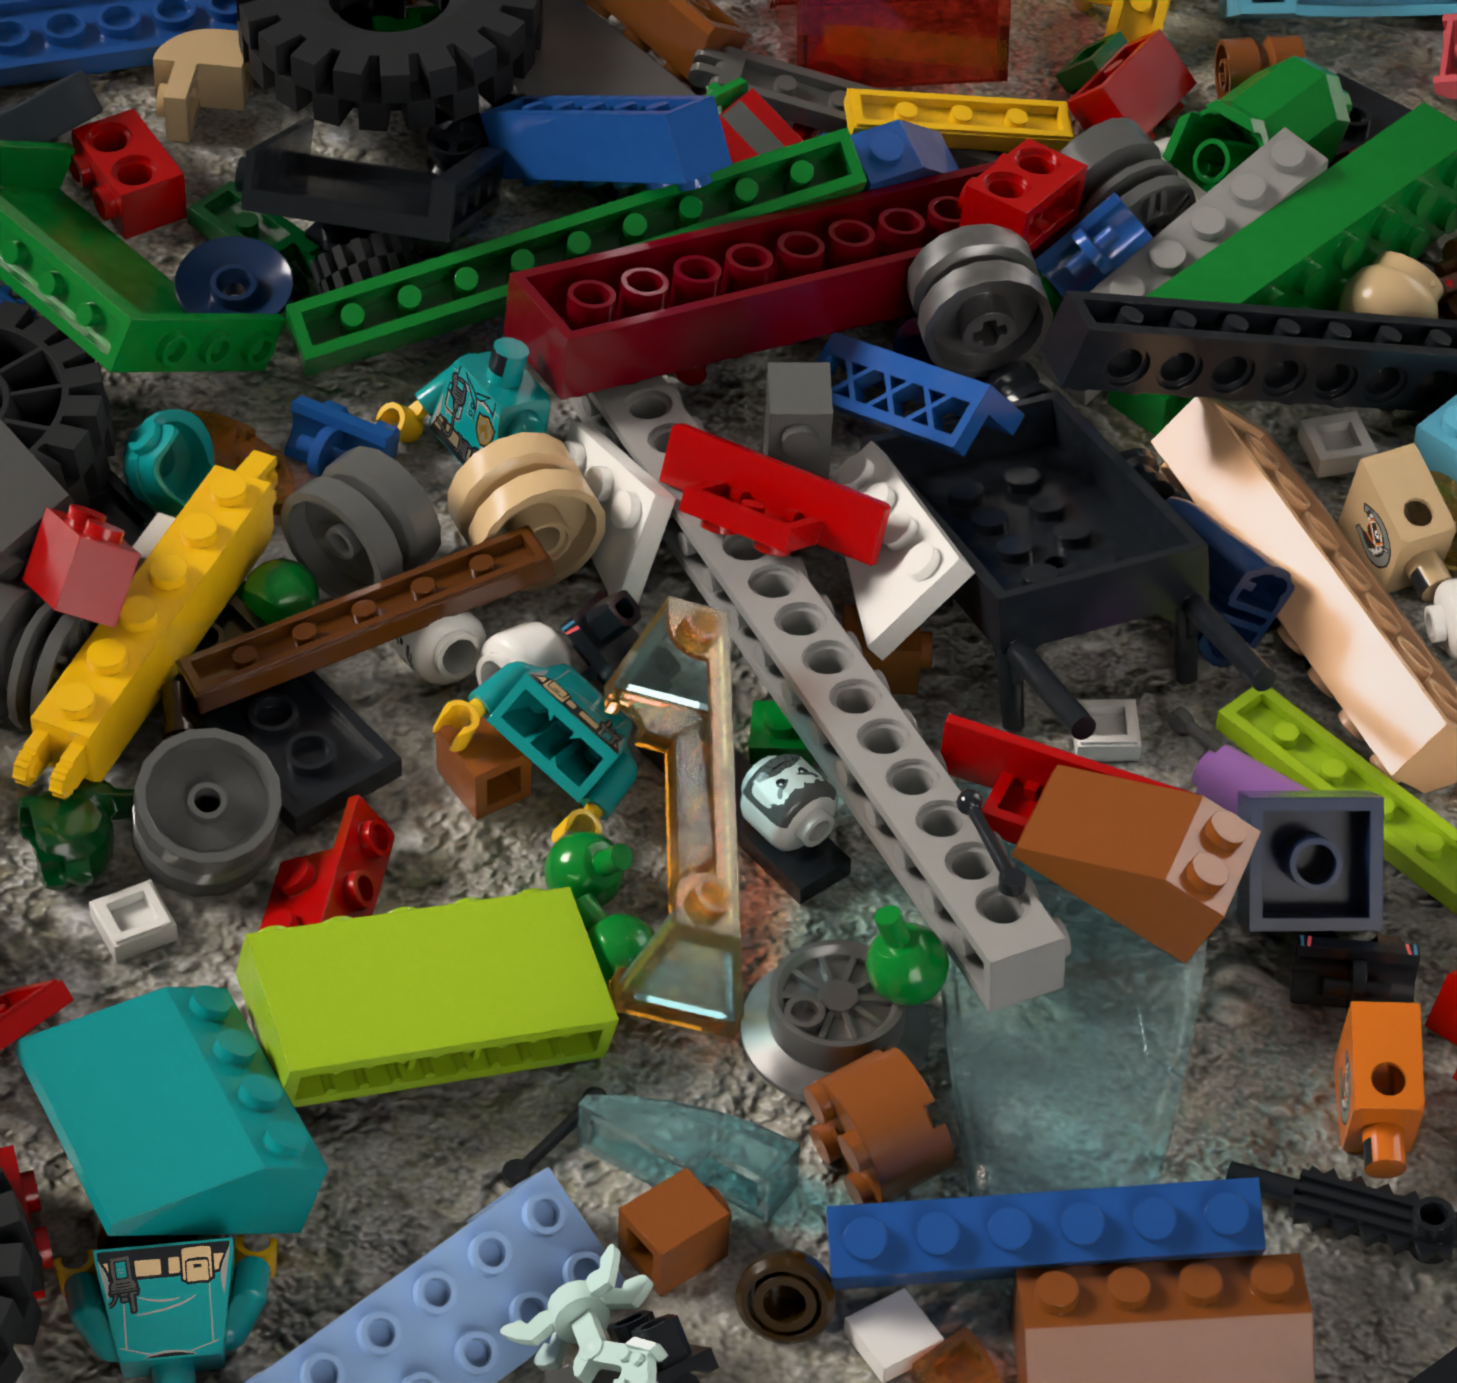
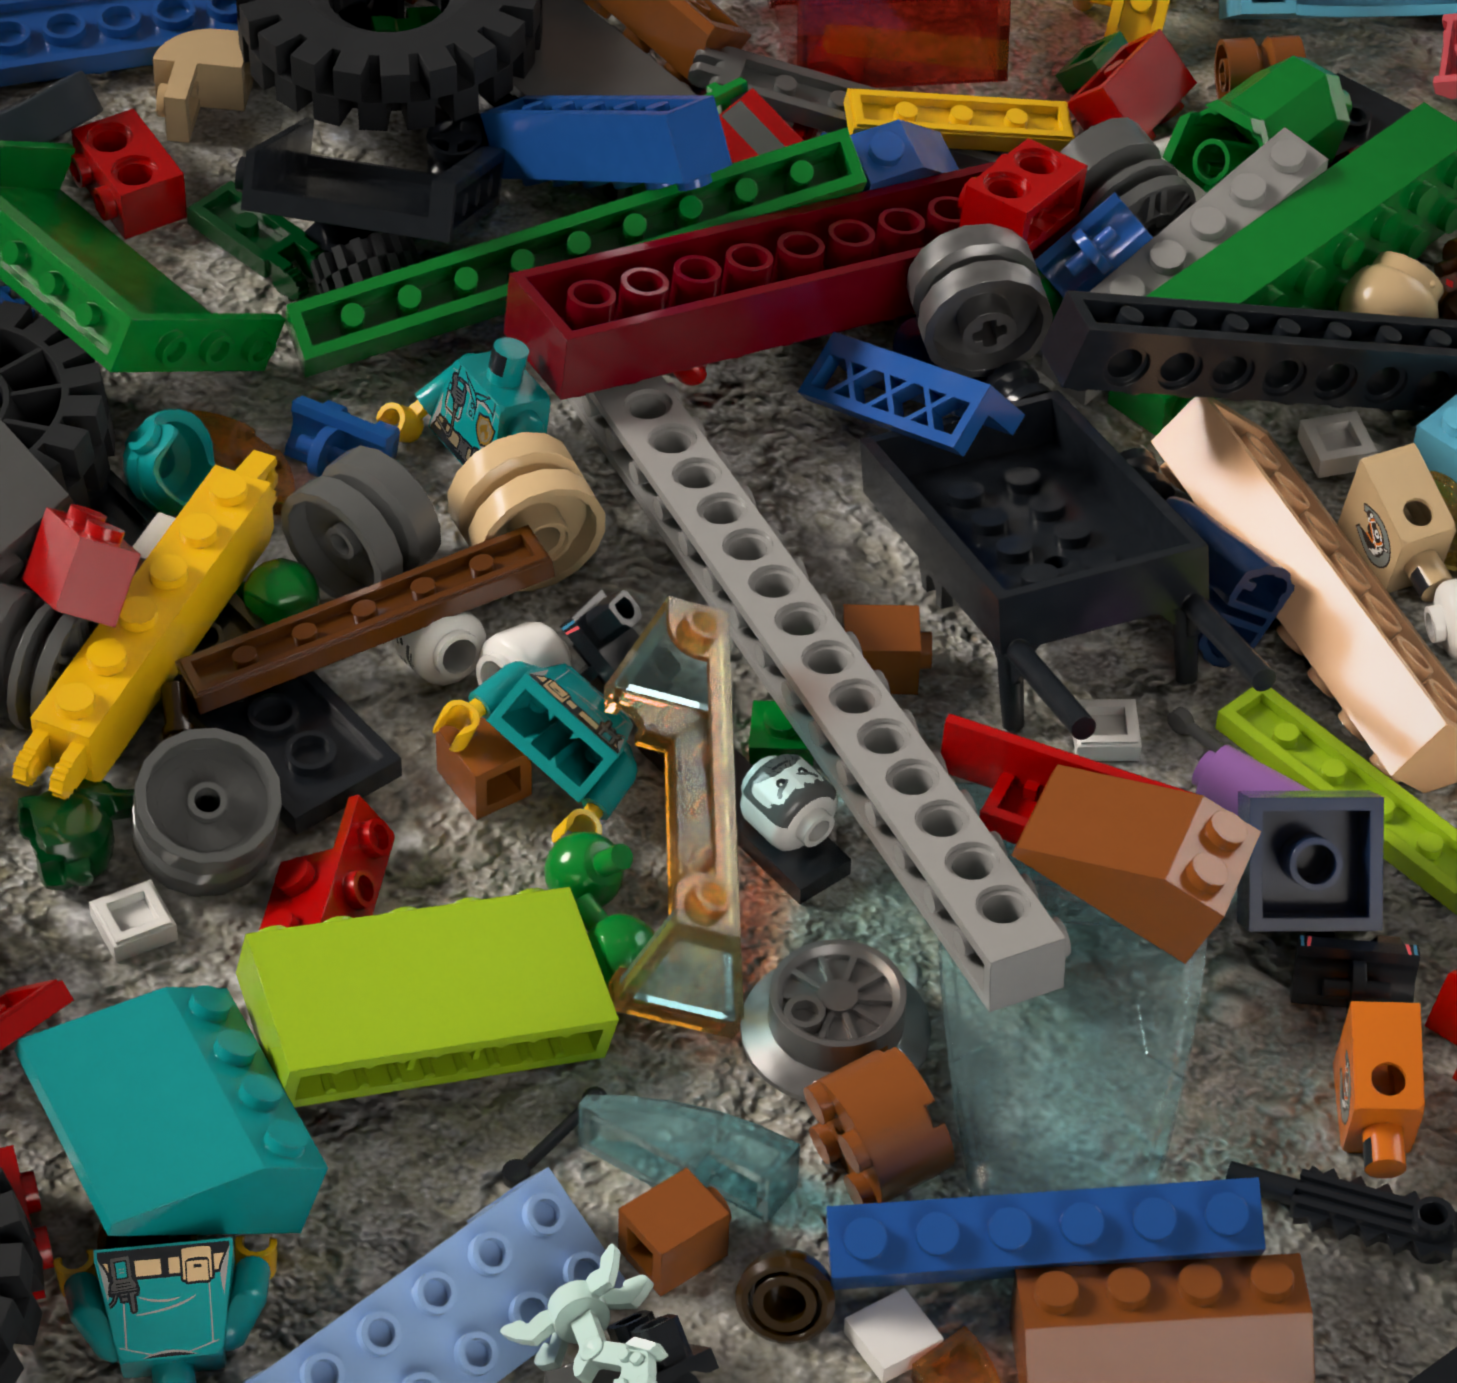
dark blue dish [175,236,293,315] -> none
white wing [563,421,676,604] -> none
red bracket [659,423,891,566] -> none
dark grey brick [763,362,833,547] -> none
white wing [831,441,975,661] -> none
green piece [865,905,950,1007] -> none
black hinge [956,789,1026,897] -> none

